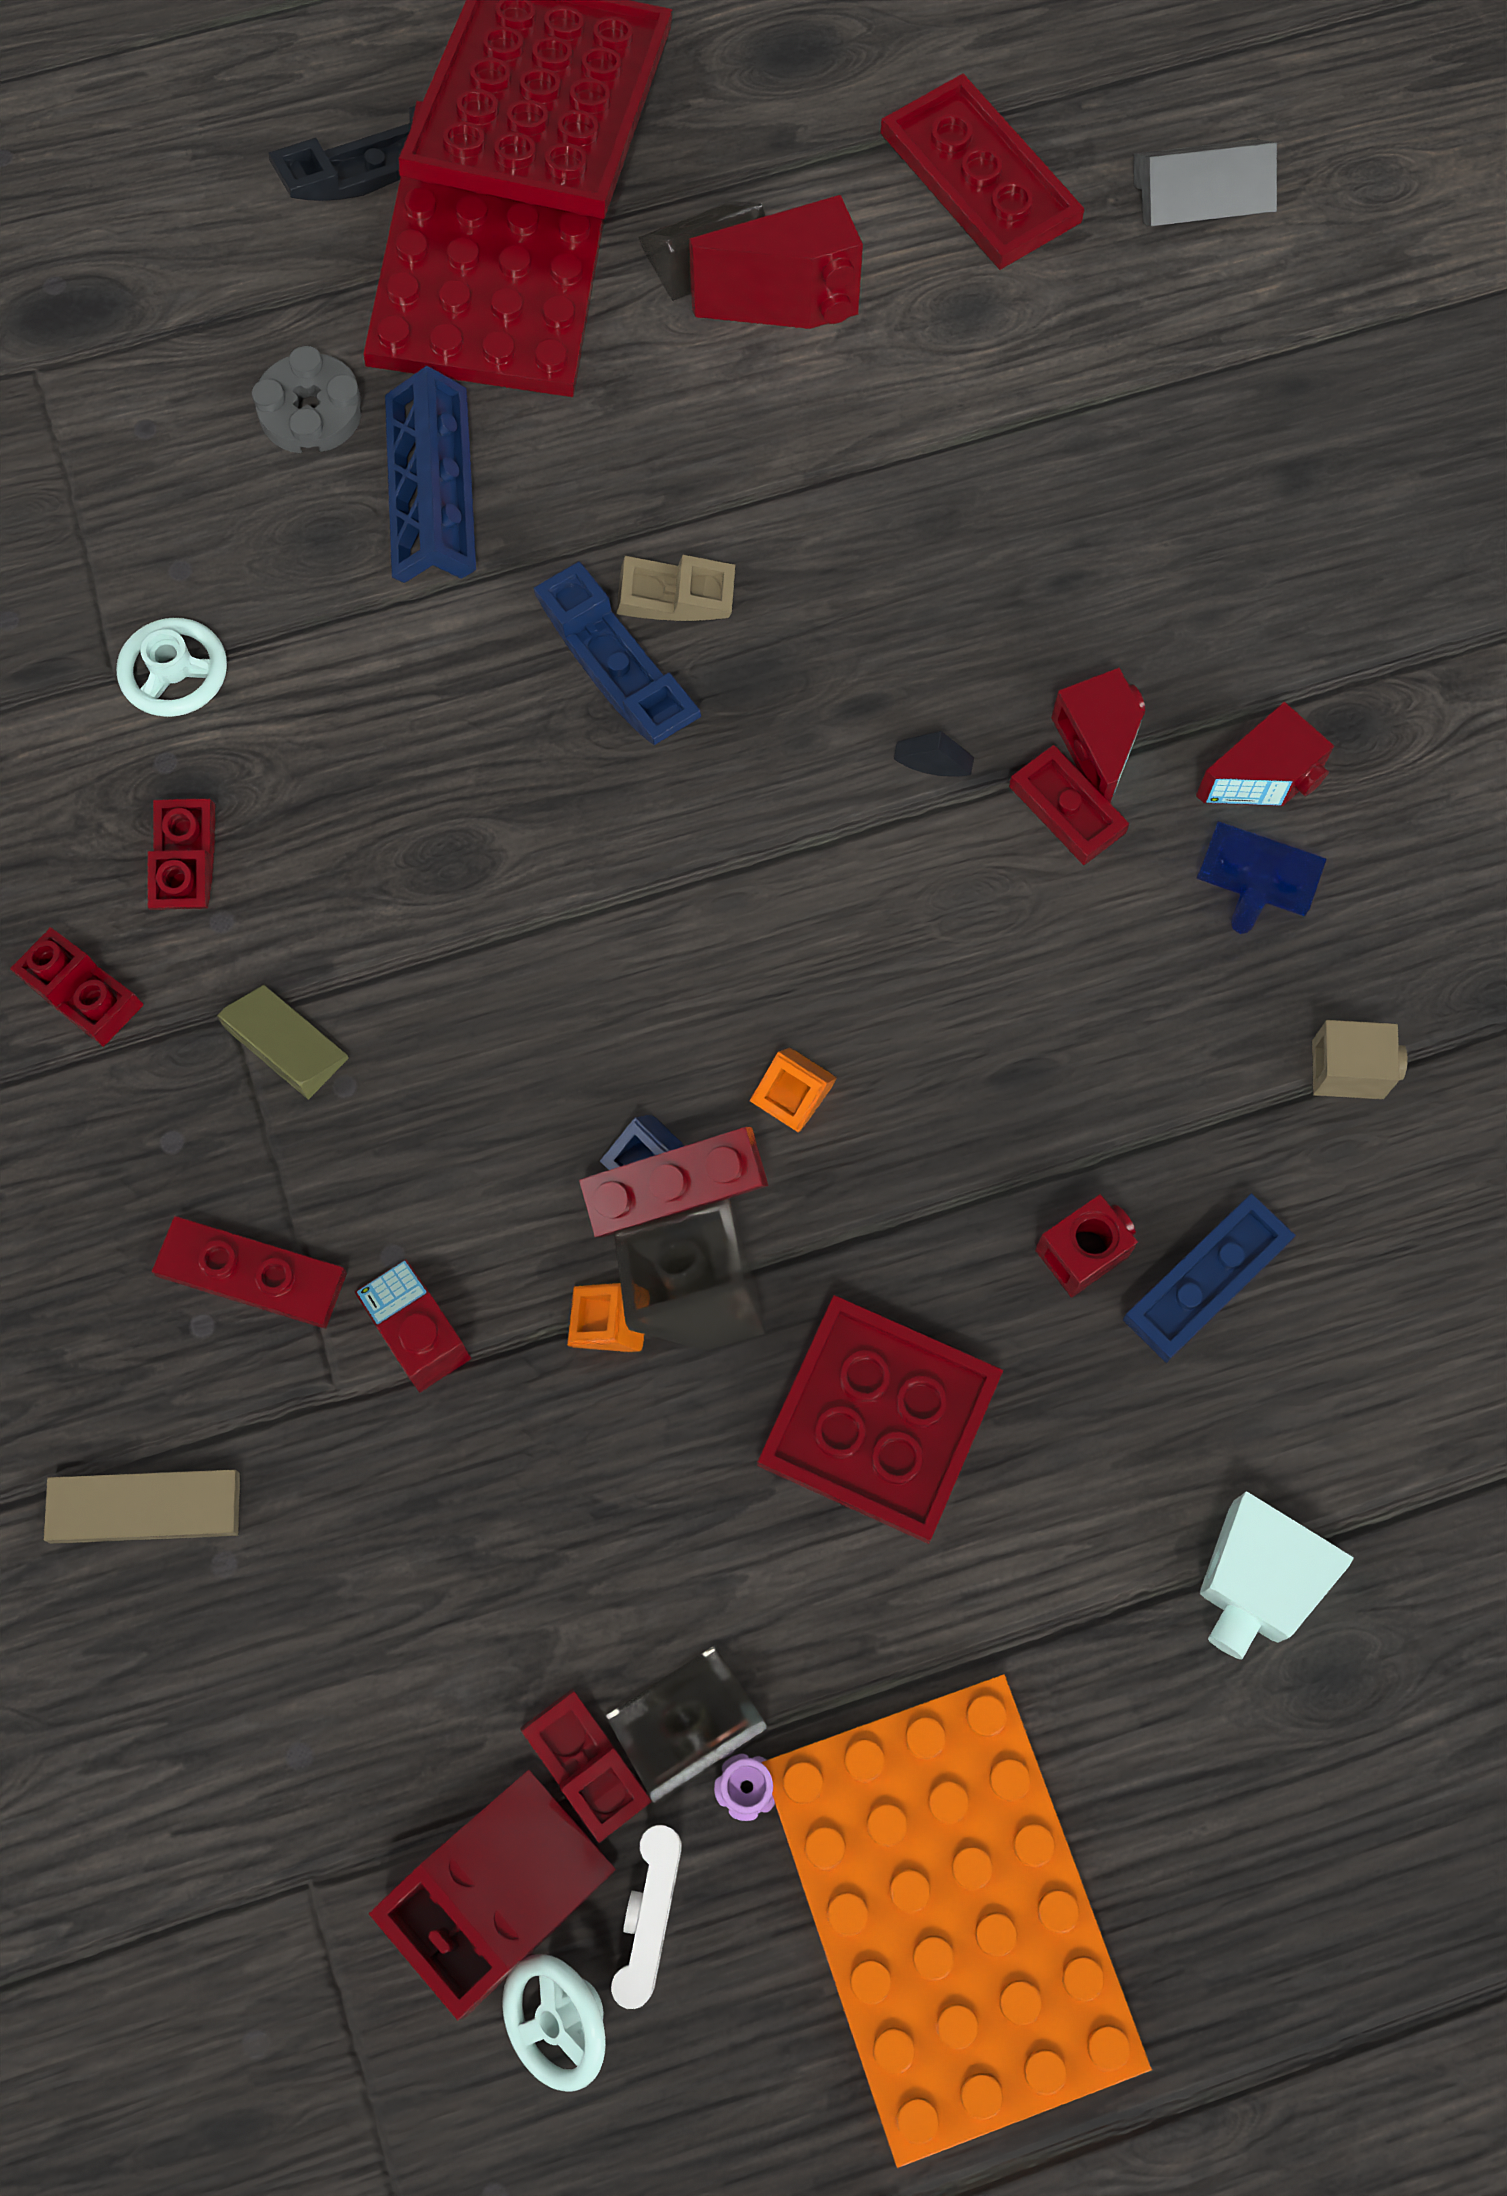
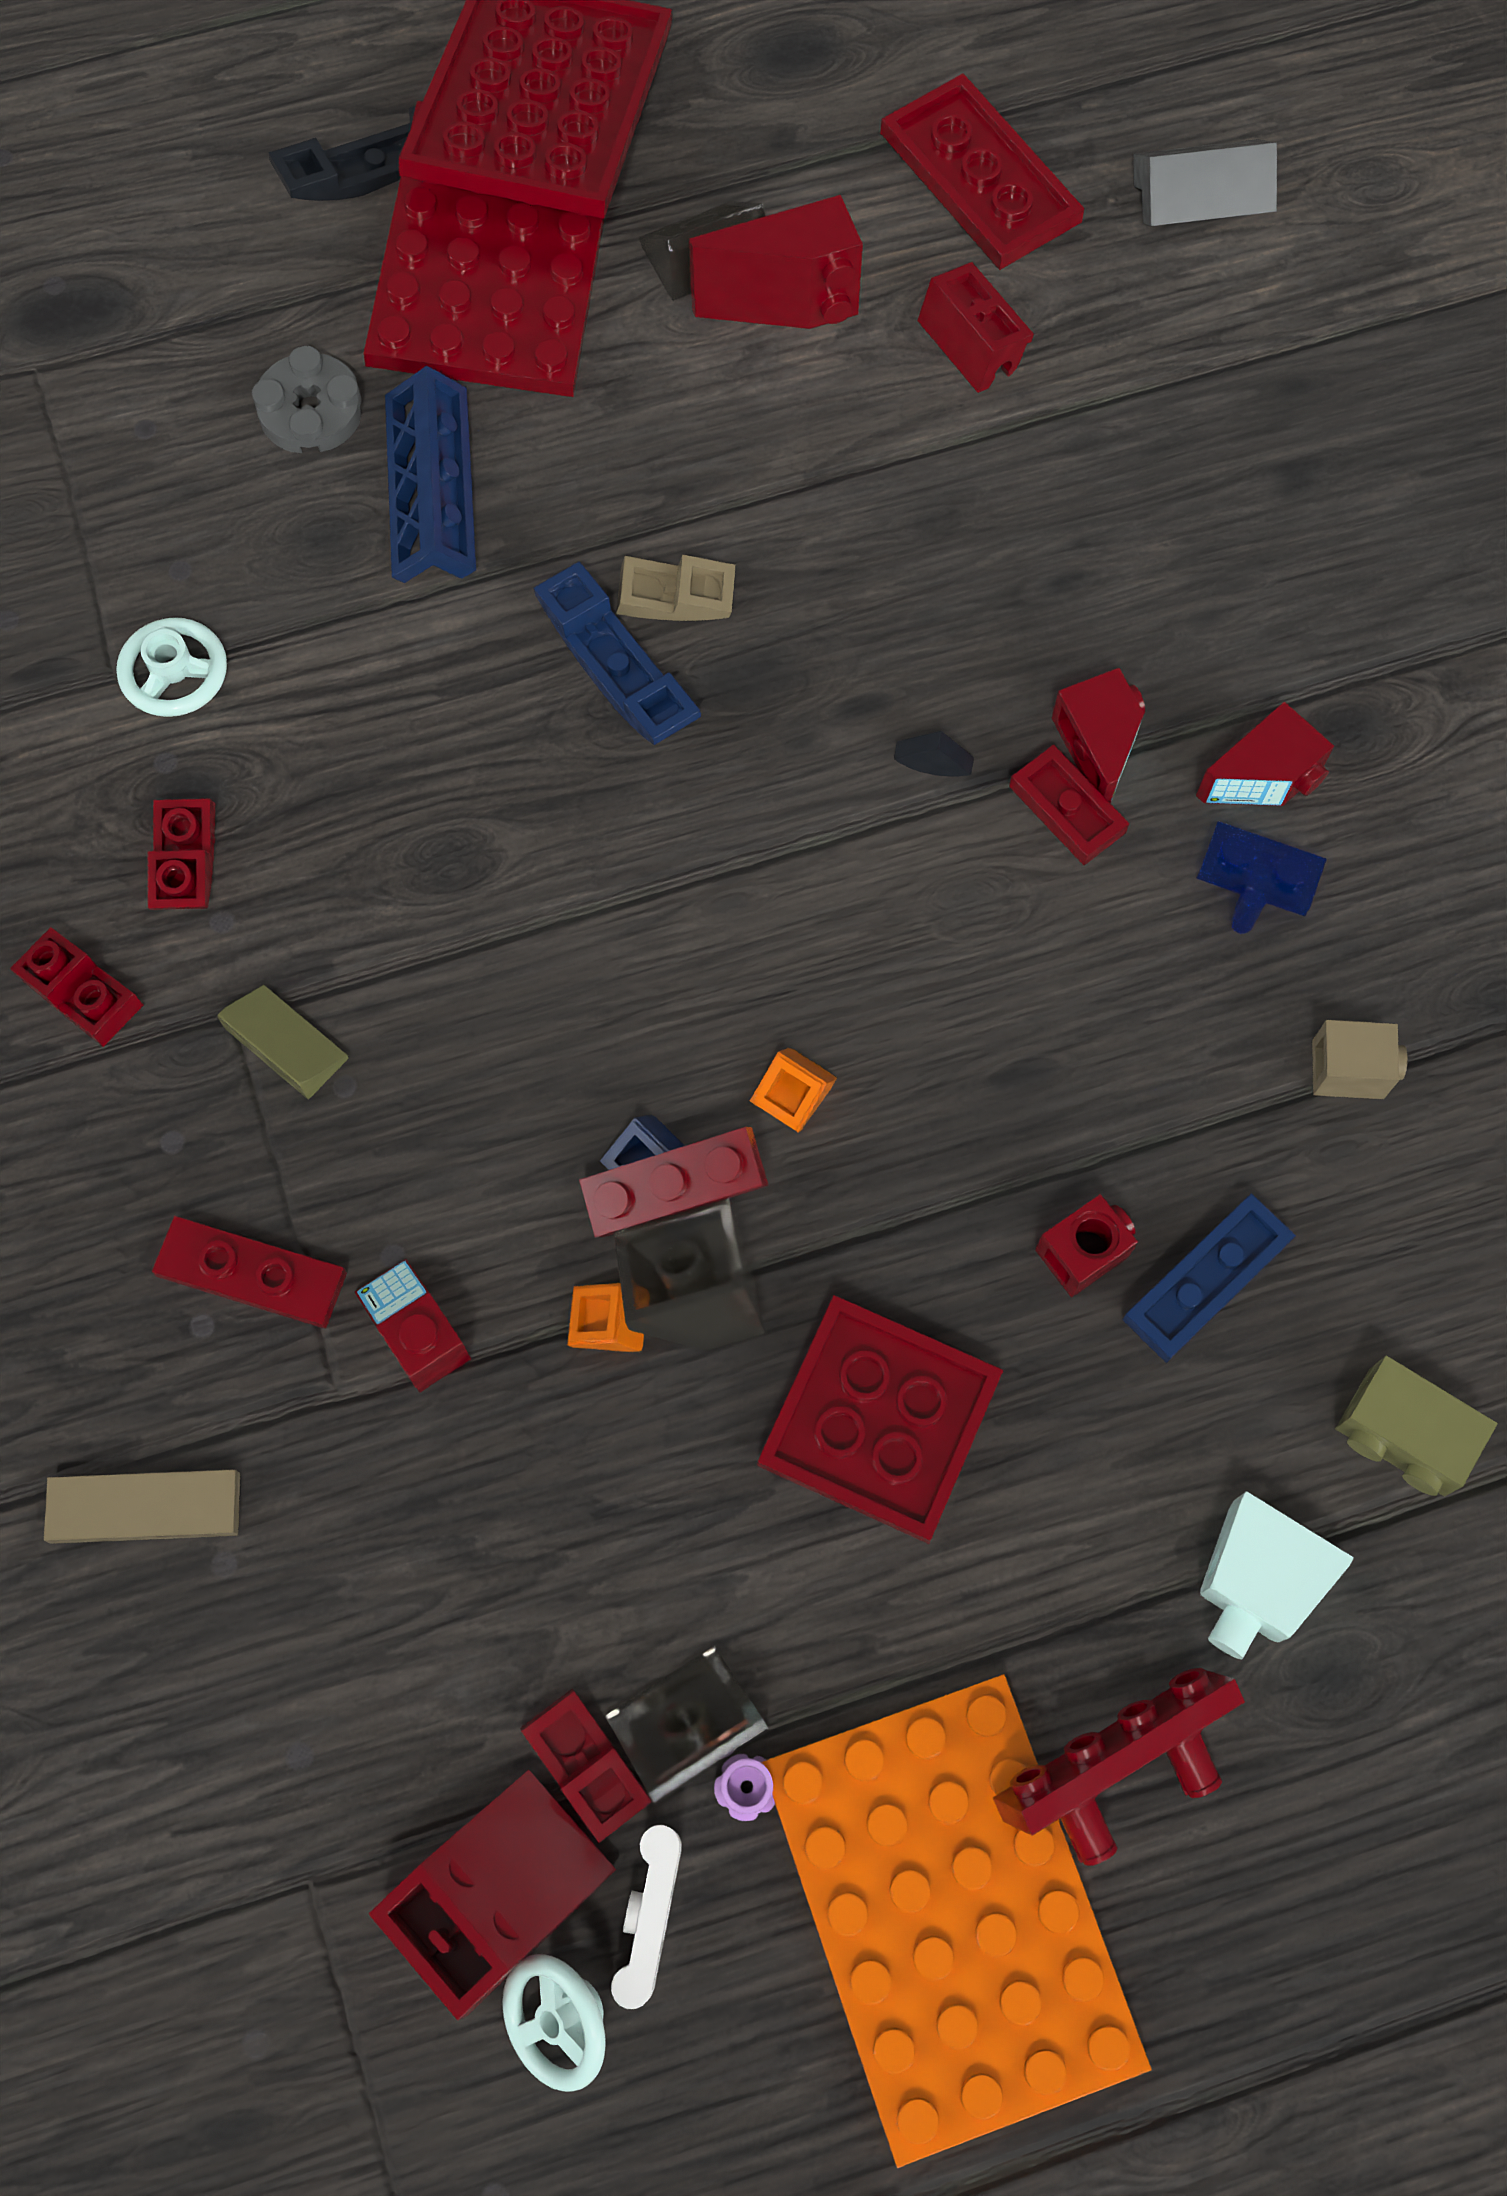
none -> dark red hinge [917,262,1034,393]
none -> dark red plate [993,1668,1245,1866]
none -> olive brick [1335,1355,1498,1497]

